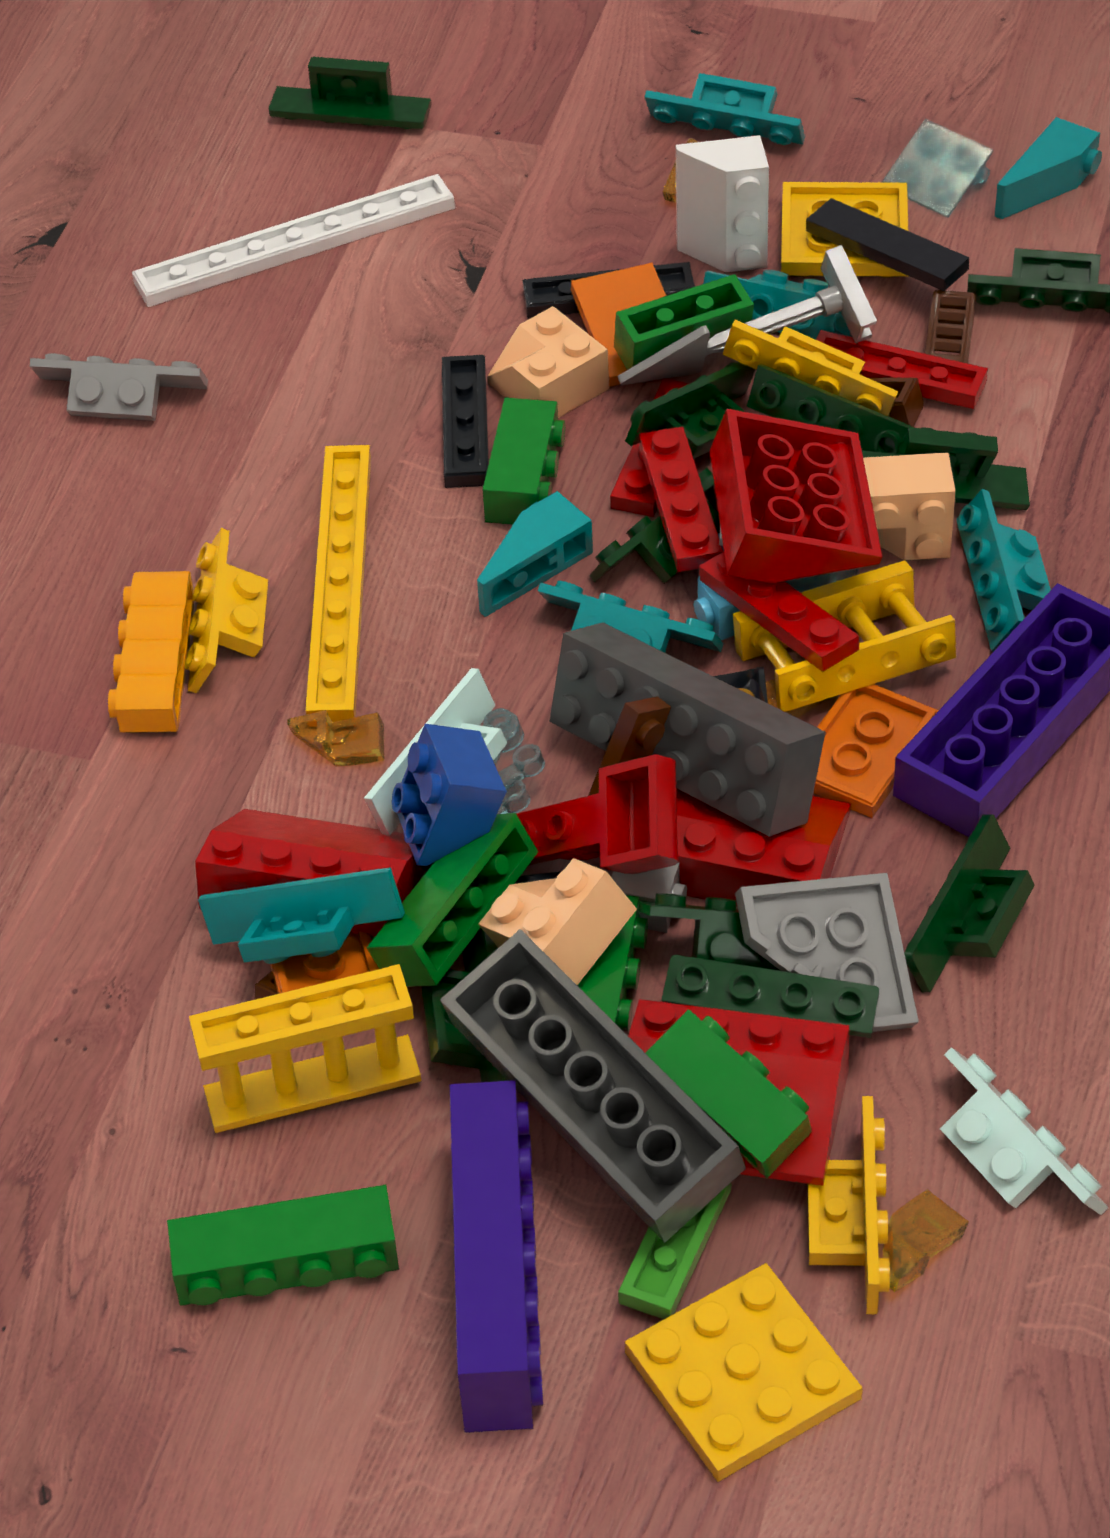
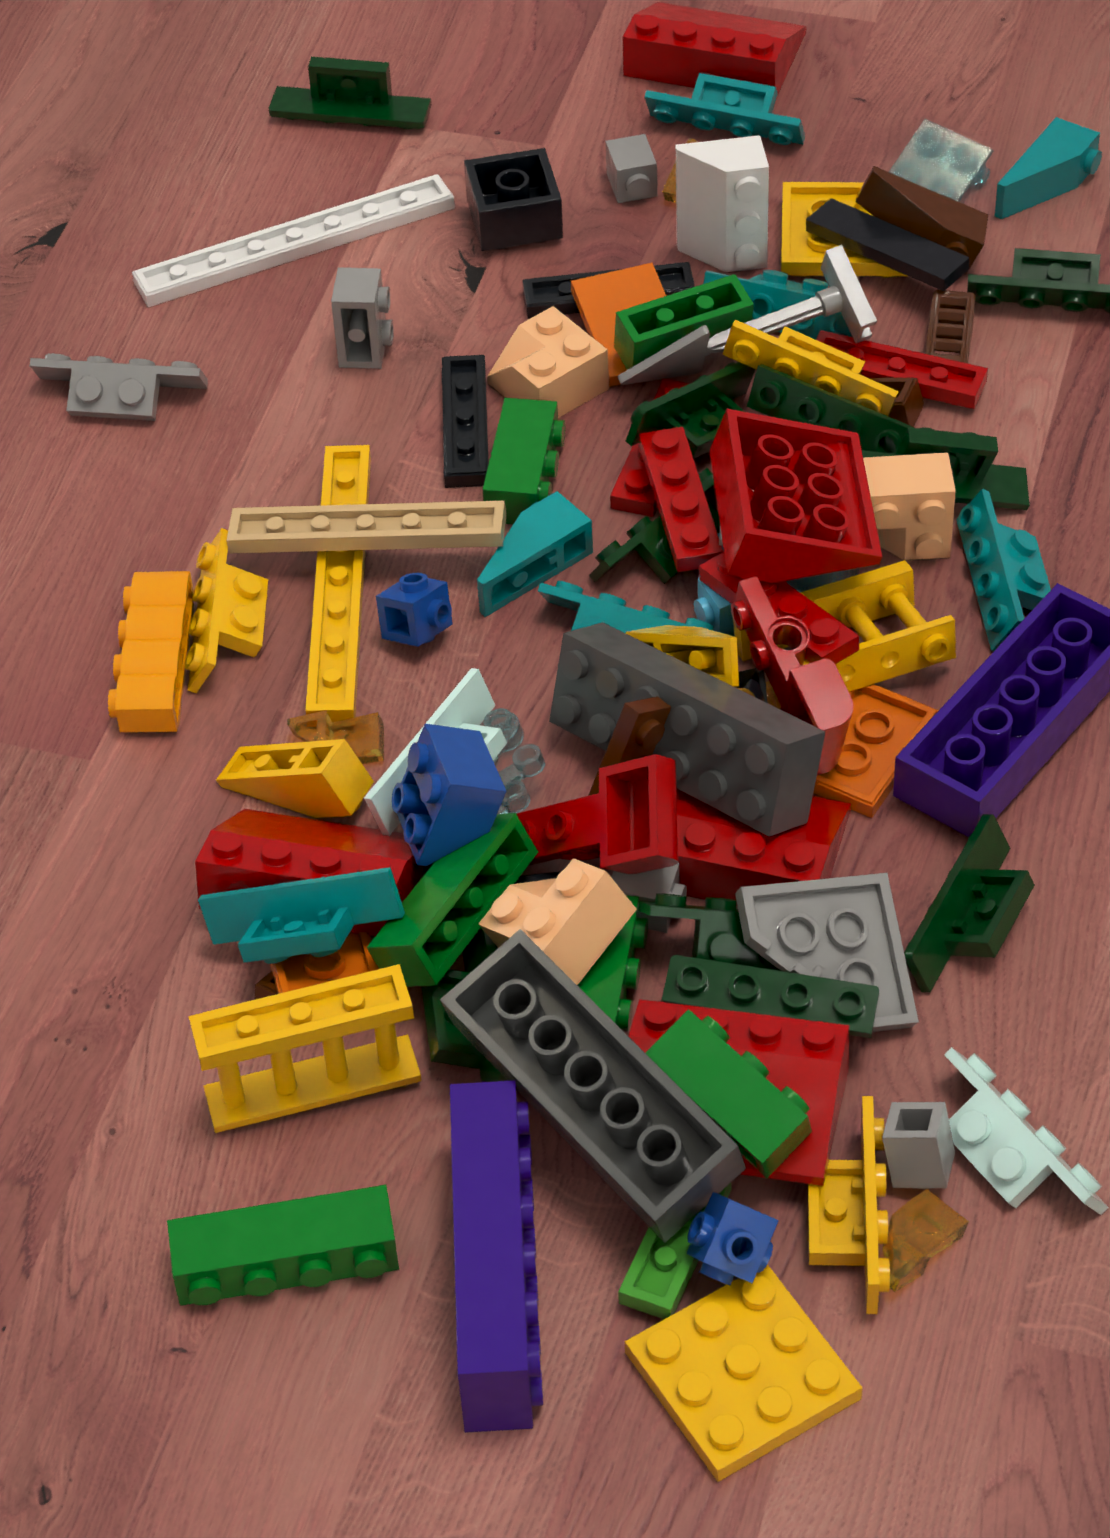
none -> yellow slope [216,739,374,818]
none -> tan plate [226,501,507,553]
none -> light grey brick [331,267,394,369]
none -> blue brick [376,573,453,647]
none -> black brick [464,148,563,251]
none -> light grey brick [605,134,657,203]
none -> red slope [622,2,806,96]
none -> yellow slope [626,625,739,687]
none -> blue brick [686,1192,779,1285]
none -> red plate [731,576,854,776]
none -> reddish brown slope [855,166,989,275]
none -> light grey brick [882,1102,955,1189]

